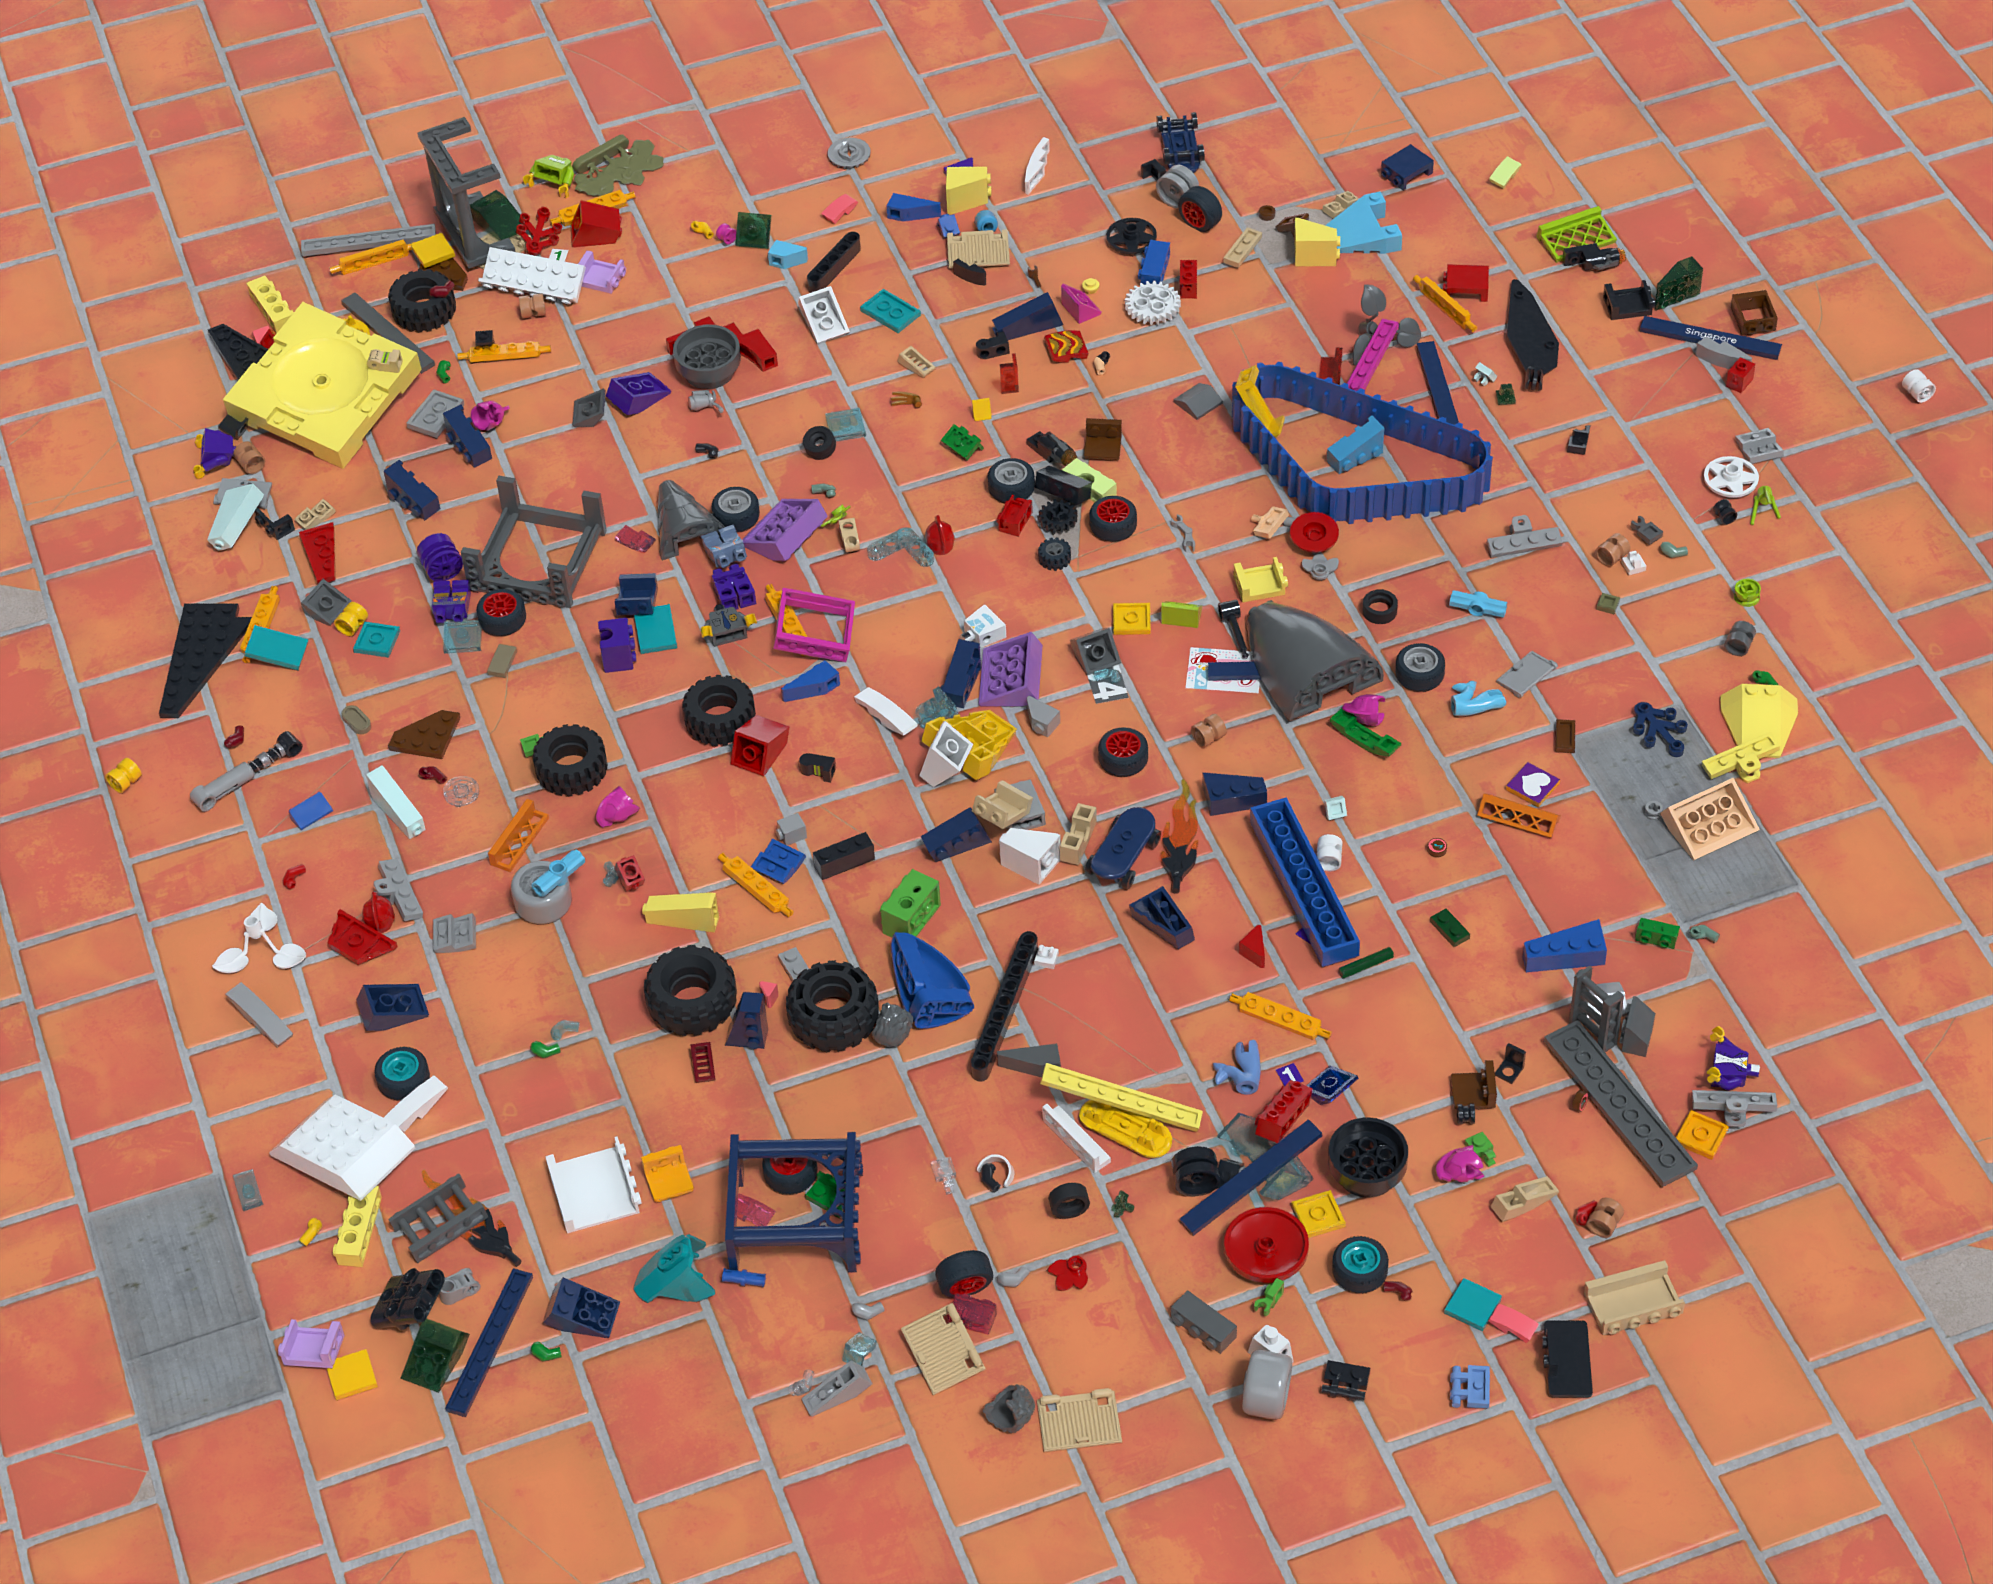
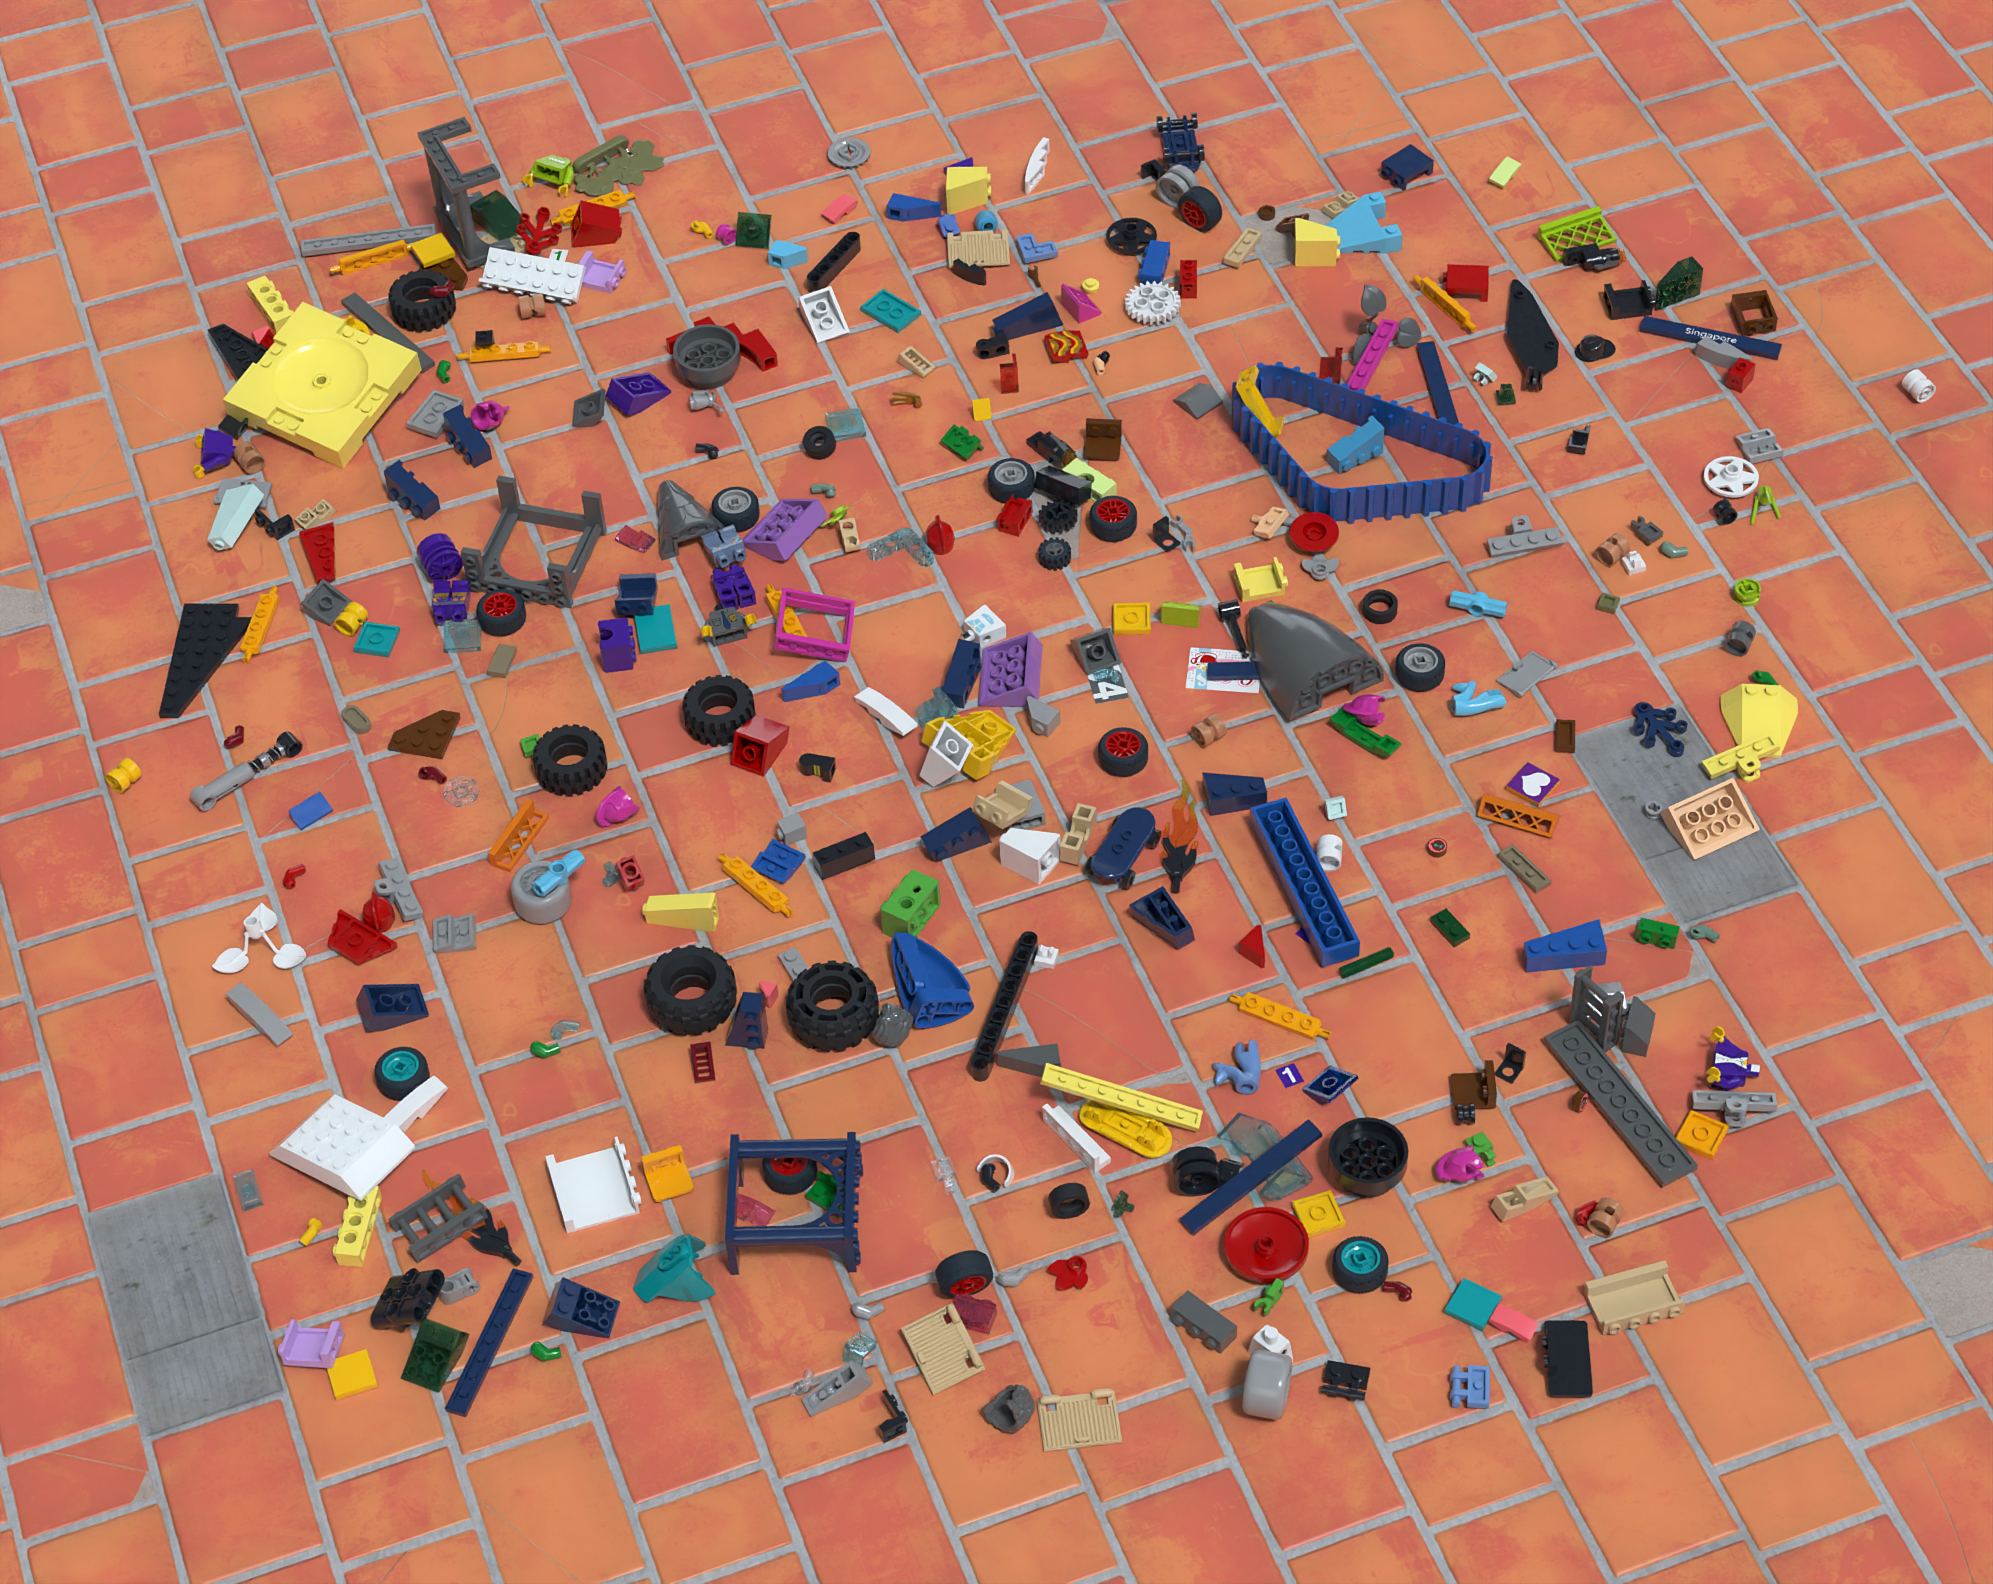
teal tile [244,625,309,671] -> none
light aqua slope [366,765,426,839] -> none
tan leg [367,349,403,373] -> none
blue pin [722,1268,766,1287] -> none
red brick [1255,1080,1313,1143] -> none
none -> black bracket [879,1389,908,1443]
none -> medium blue plate [1016,233,1058,263]
none -> black bracket [1153,516,1181,553]
none -> dark tan tile [1497,844,1551,894]
none -> black piece [1575,334,1616,362]

